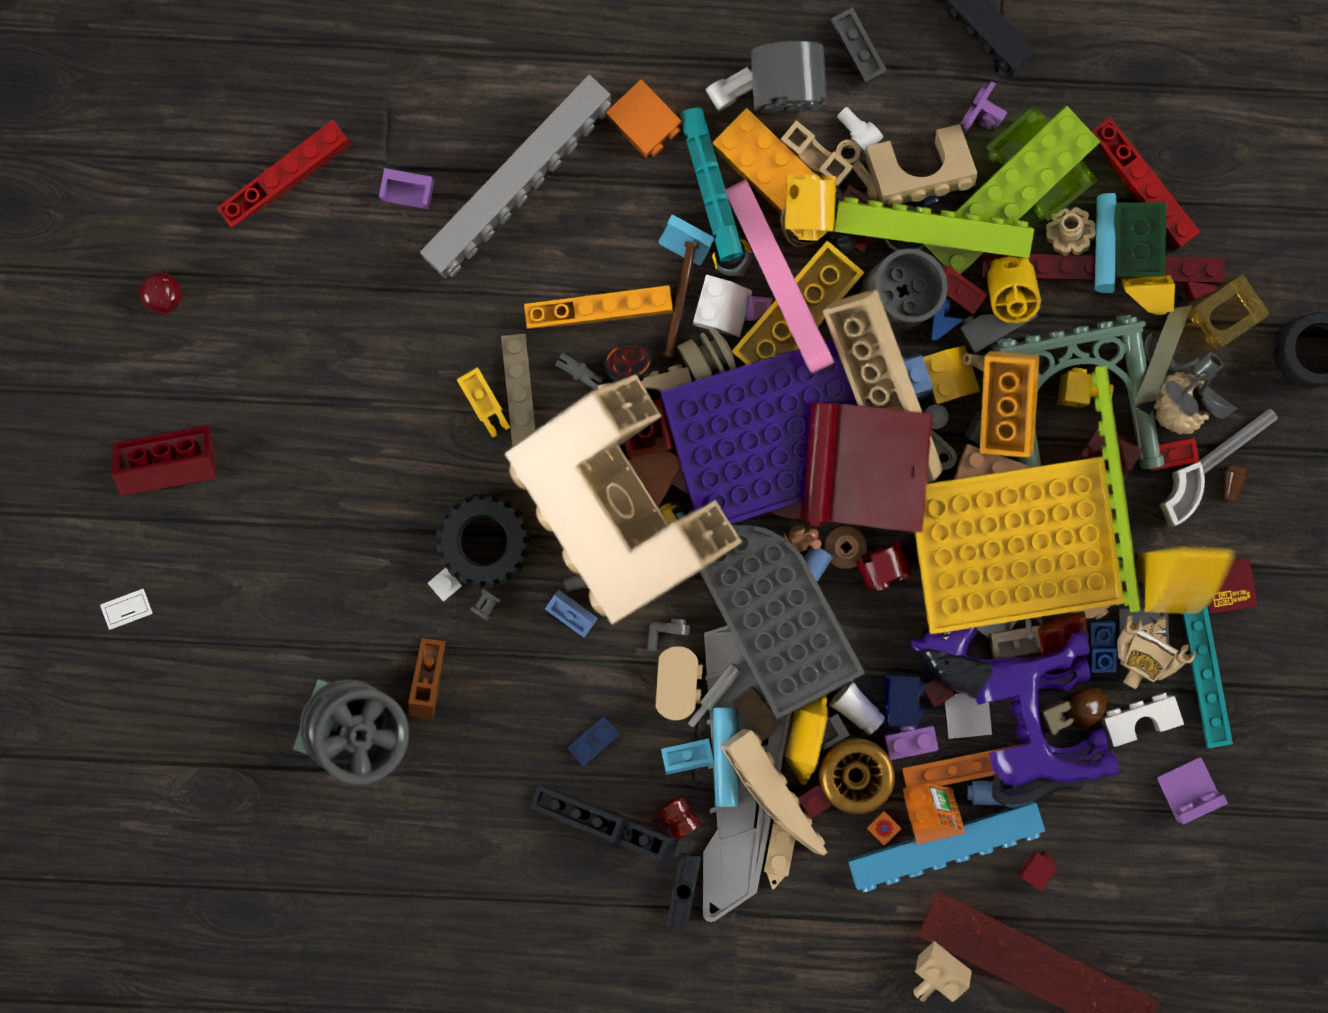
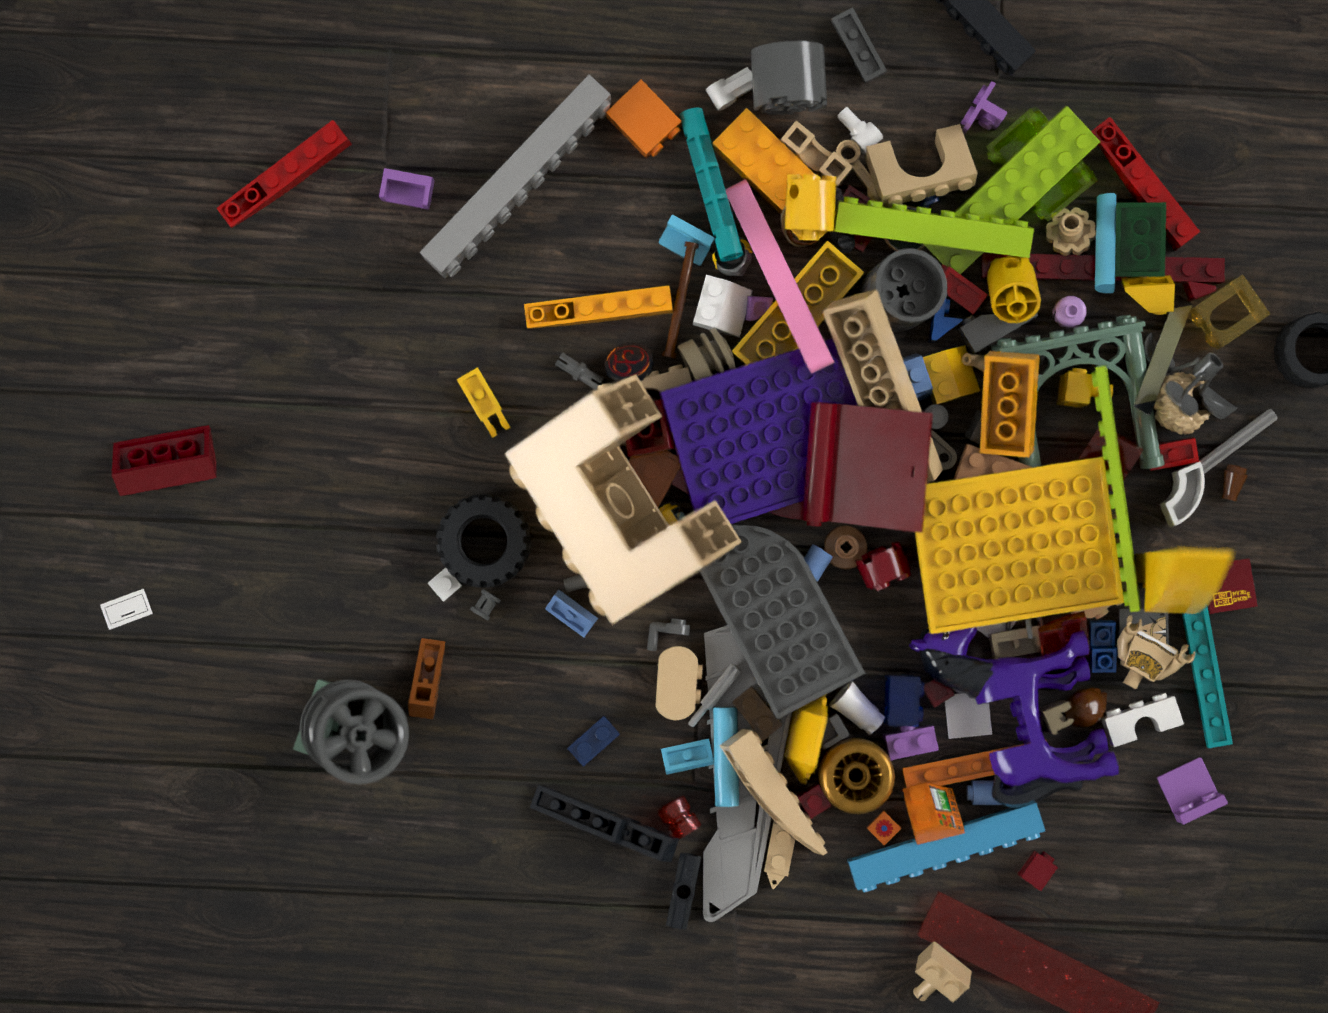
dark red hair [139,272,183,315] -> none
dark tan plate [501,334,536,448] -> none
nougat piece [781,525,821,552] -> none
none -> lavender head [1053,296,1086,329]

